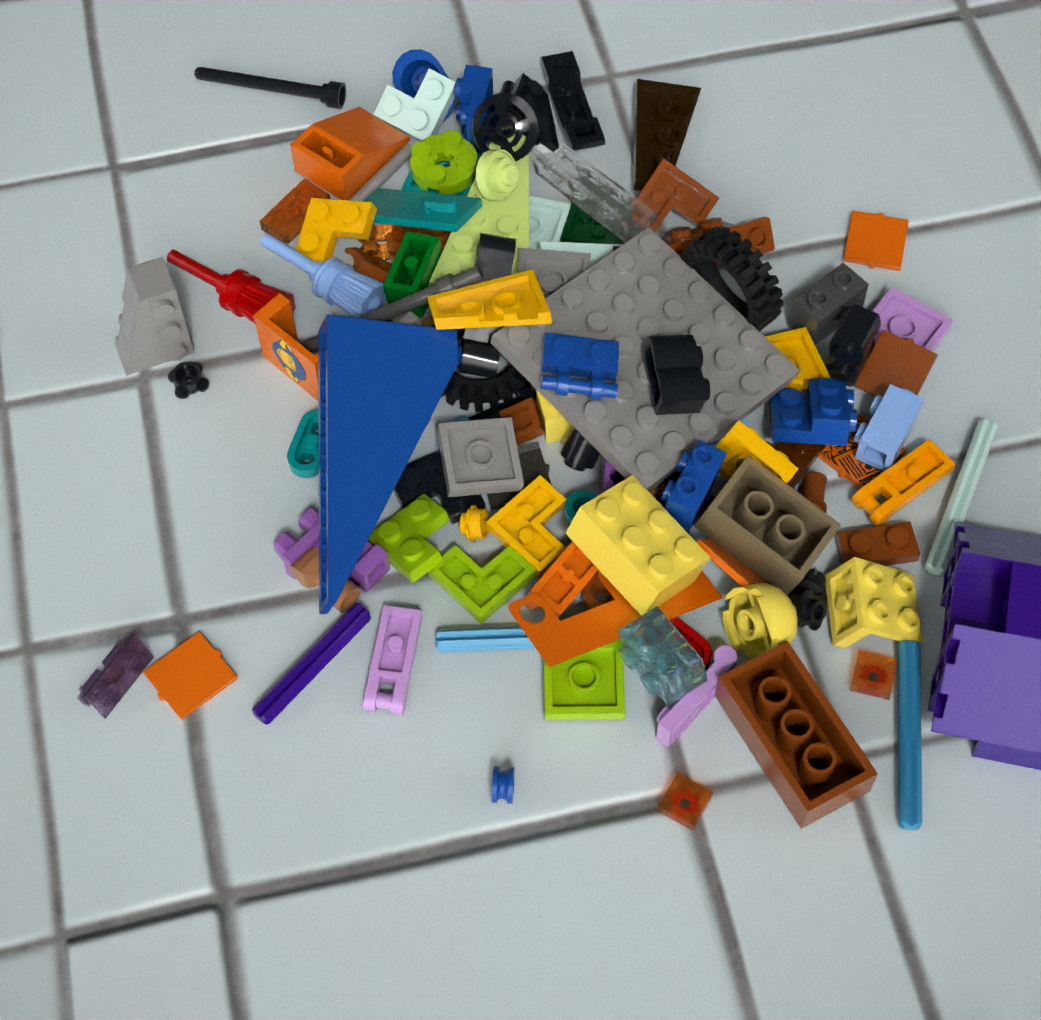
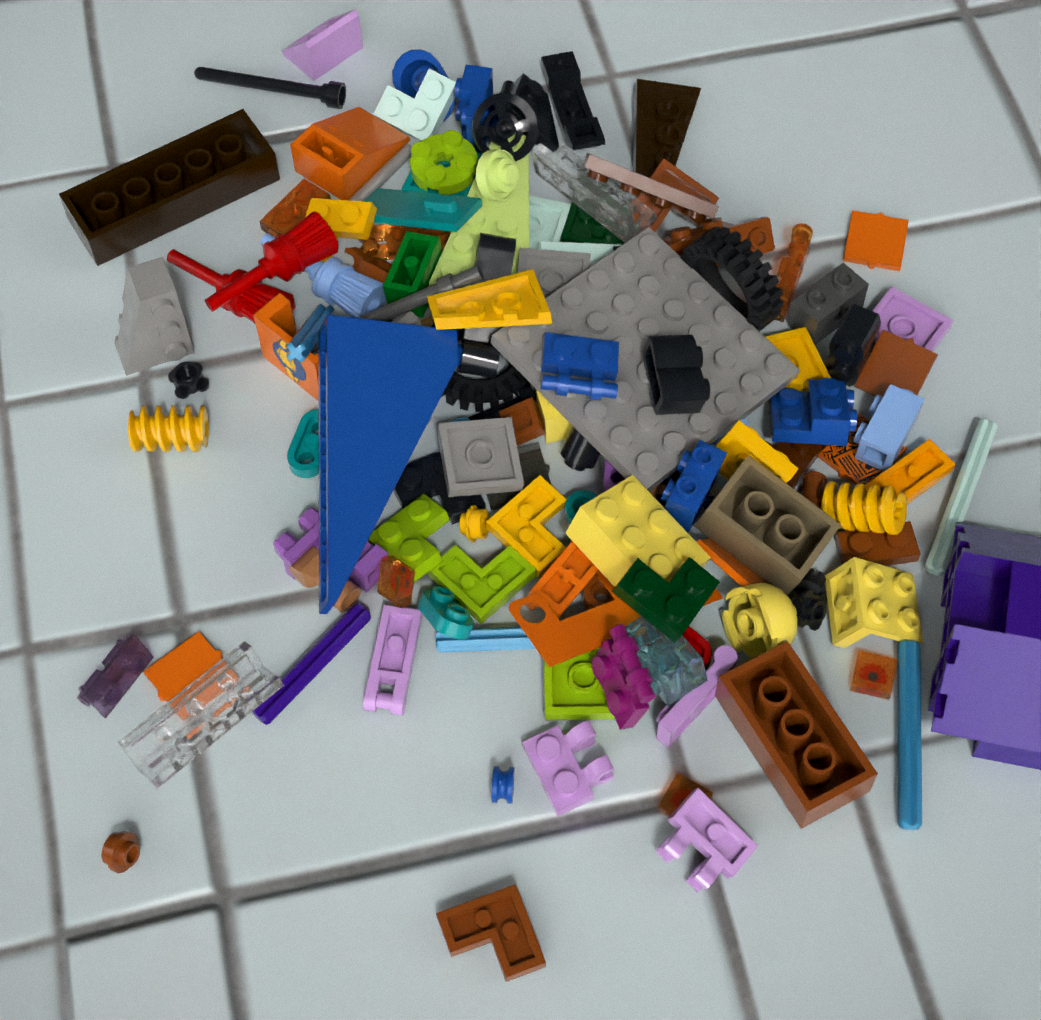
none -> dark brown brick [59,109,280,266]
none -> dark orange plate [101,831,140,873]
none -> clear fence [118,641,284,789]
none -> yellow piece [128,405,209,452]
none -> red piece [205,211,339,312]
none -> lavender slope [282,9,363,81]
none -> dark azure axle [286,304,335,362]
none -> clear orange tile [377,556,415,608]
none -> teal plate [417,586,474,640]
none -> dark orange plate [436,884,546,982]
none -> lavender plate [522,720,614,817]
none -> plate [582,153,719,222]
none -> magenta plate [590,624,655,730]
none -> dark green plate [611,557,720,643]
none -> lavender plate [655,788,758,892]
none -> clear orange plate [775,223,813,322]
none -> yellow piece [821,481,907,535]

